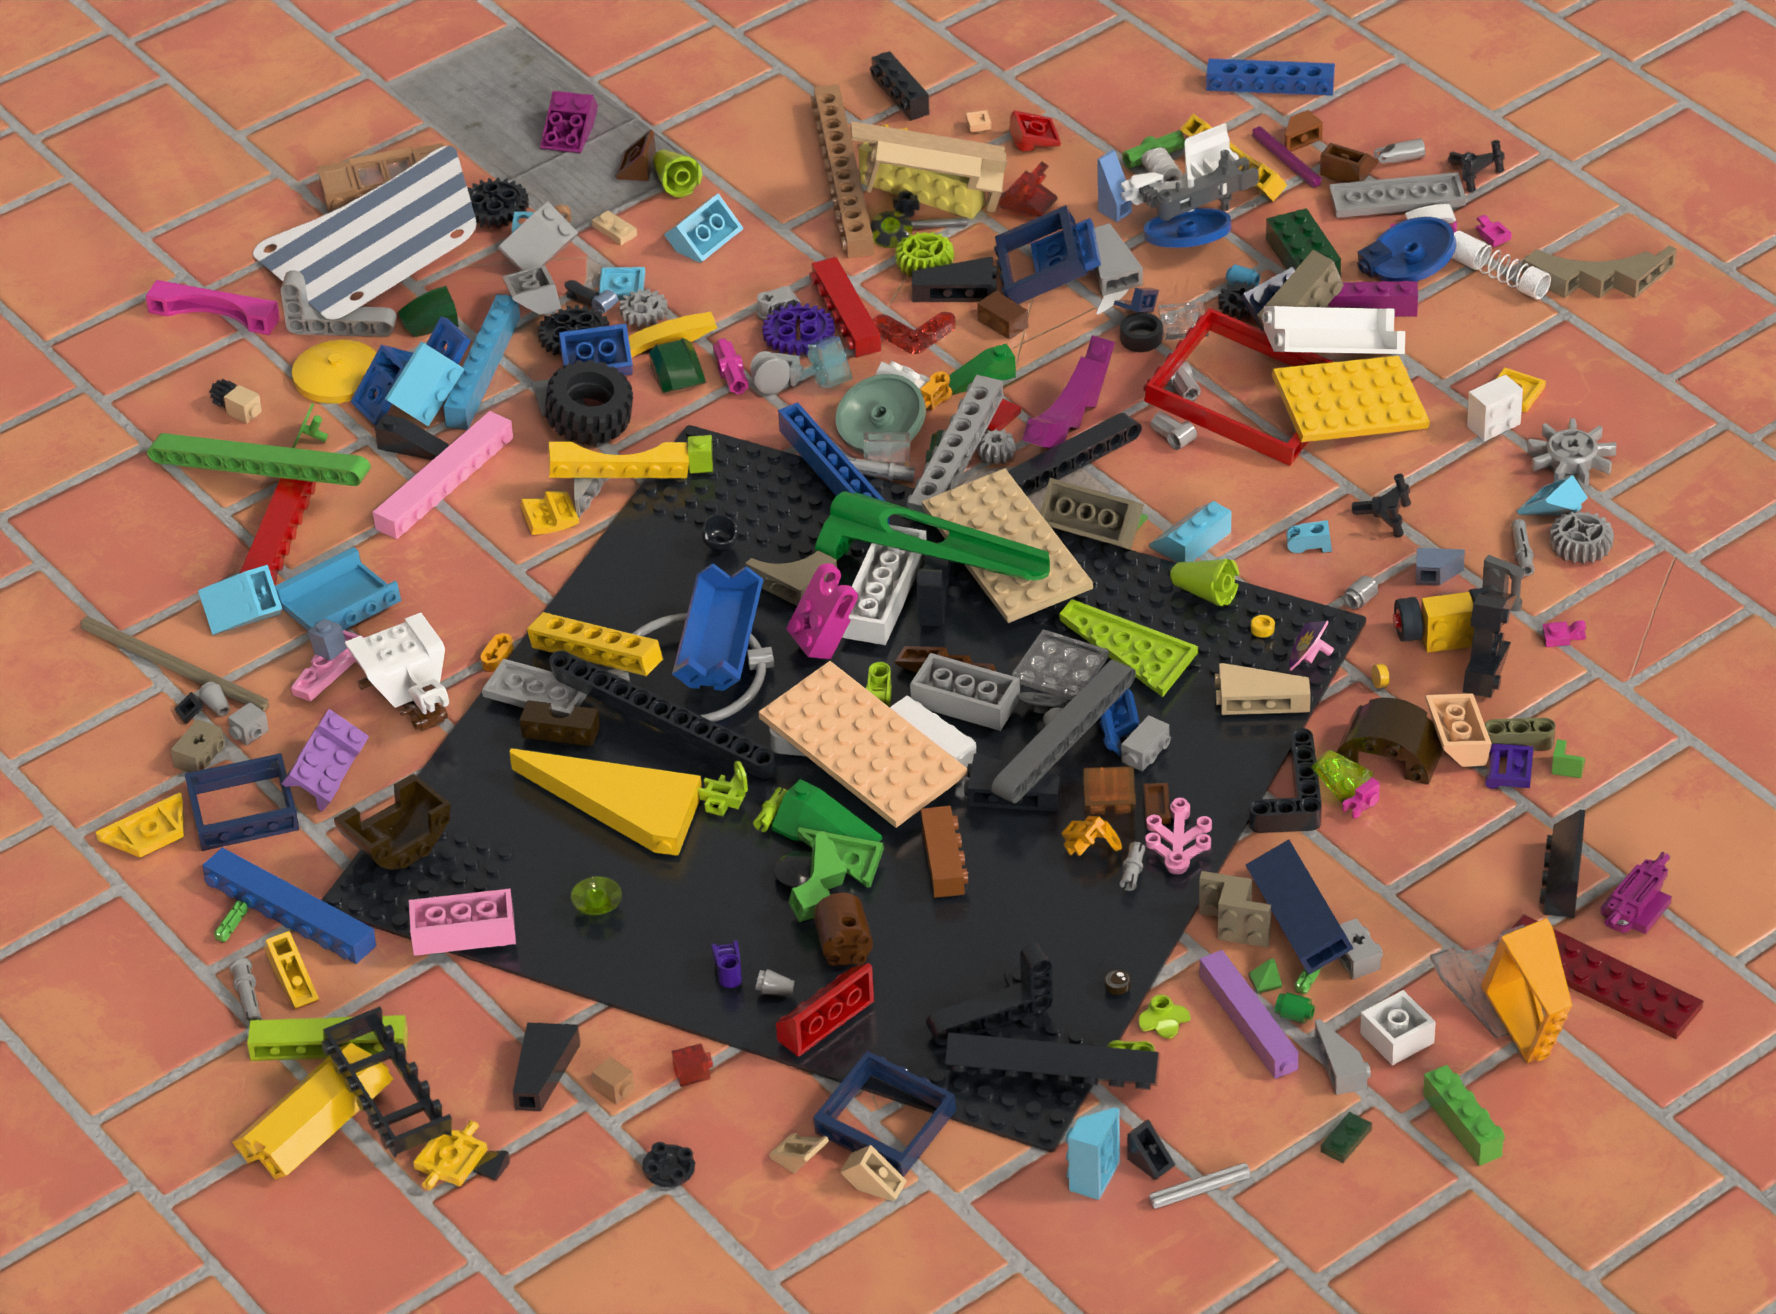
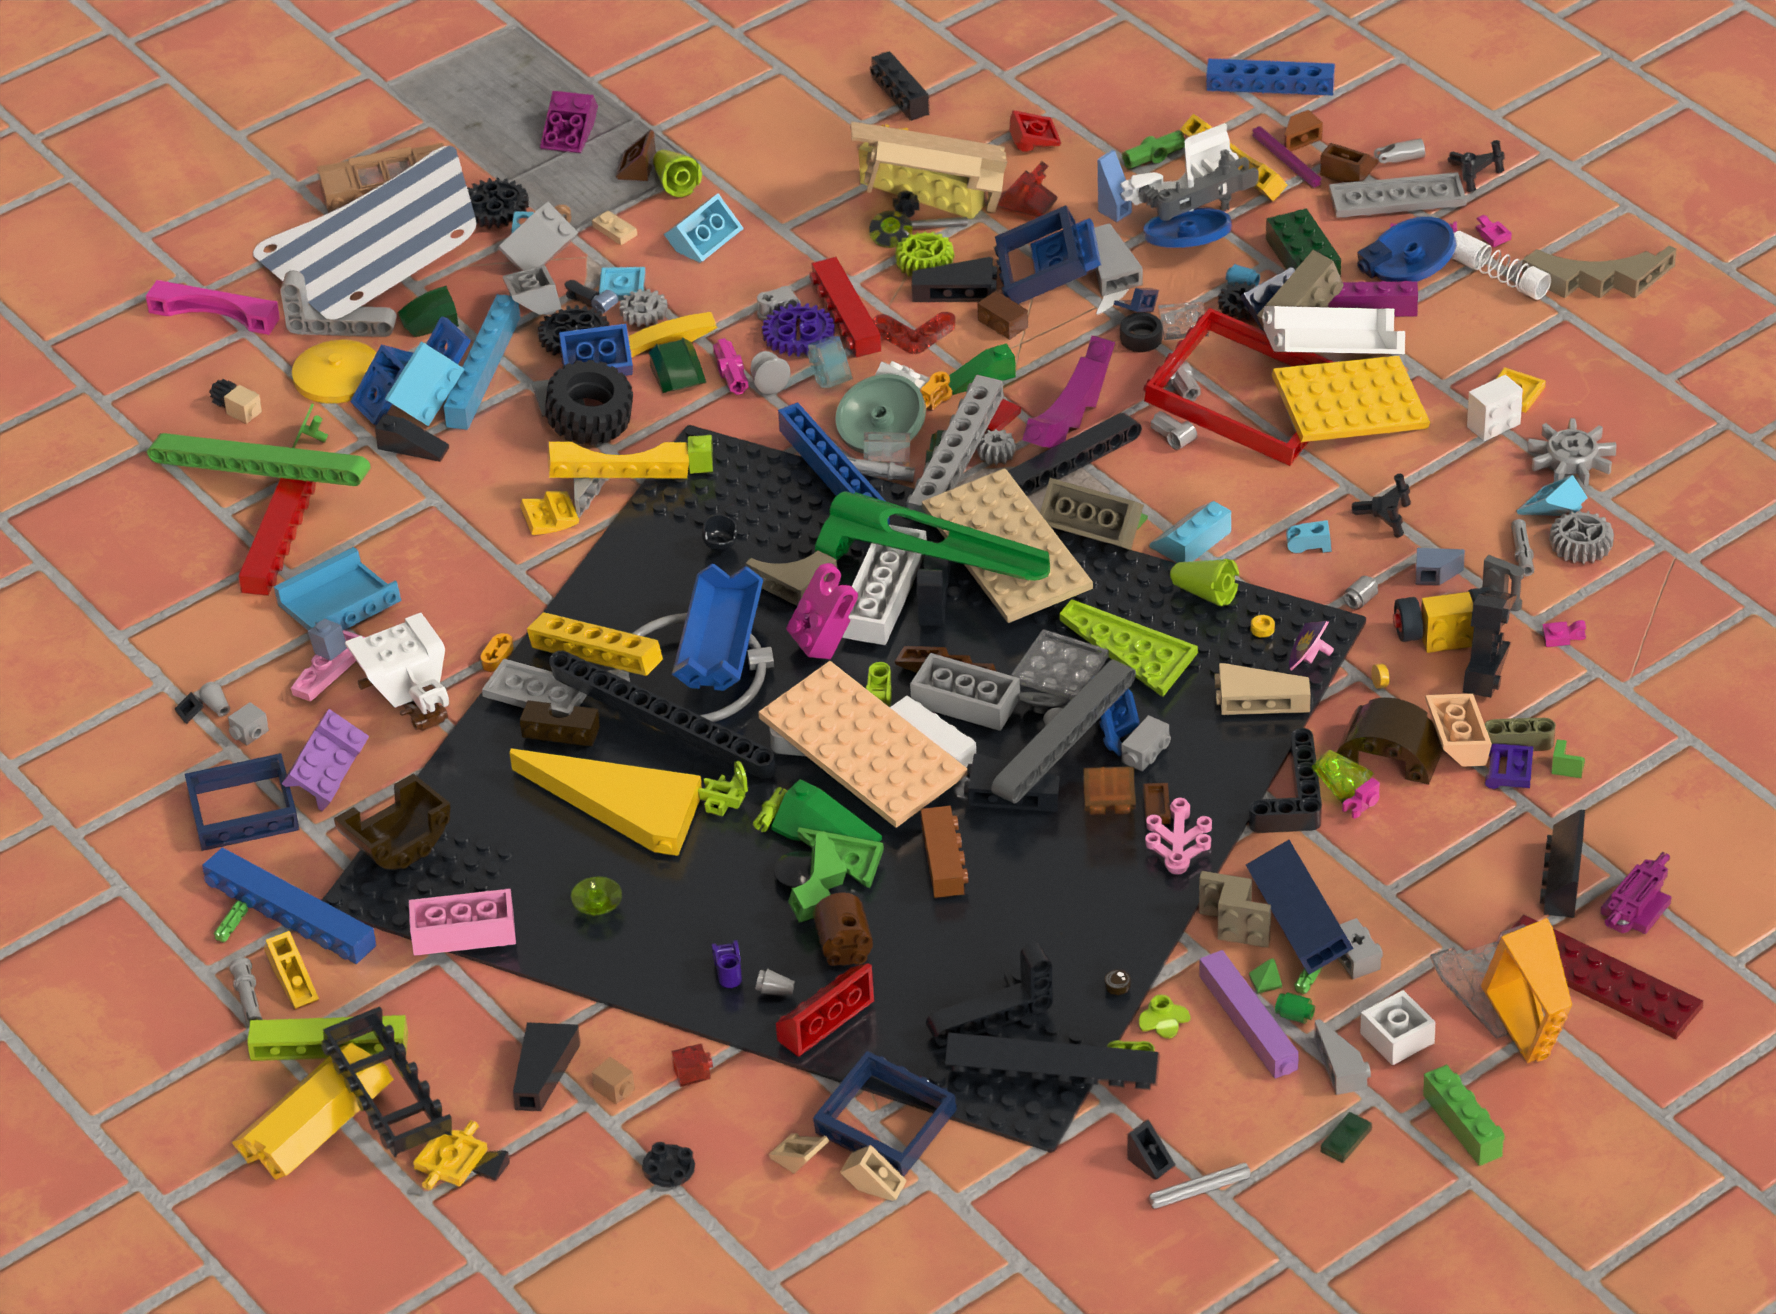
dark tan axle [80,616,269,712] -> none
yellow wing [95,792,184,858] -> none
dark tan brick [171,719,225,773] -> none
medium azure slope [198,565,282,635] -> none
bright pink brick [373,411,513,539] -> none
light grey bracket [773,353,803,387] -> none
medium nougat brick [811,84,874,258] -> none
light nougat plate [966,110,991,132] -> none
light orange piece [1061,816,1122,856] -> none
medium azure slope [1065,1107,1120,1200] -> none
light grey pin [1120,842,1145,891] -> none
white piece [1141,147,1182,182] -> none
white slope [1405,204,1456,224] -> none

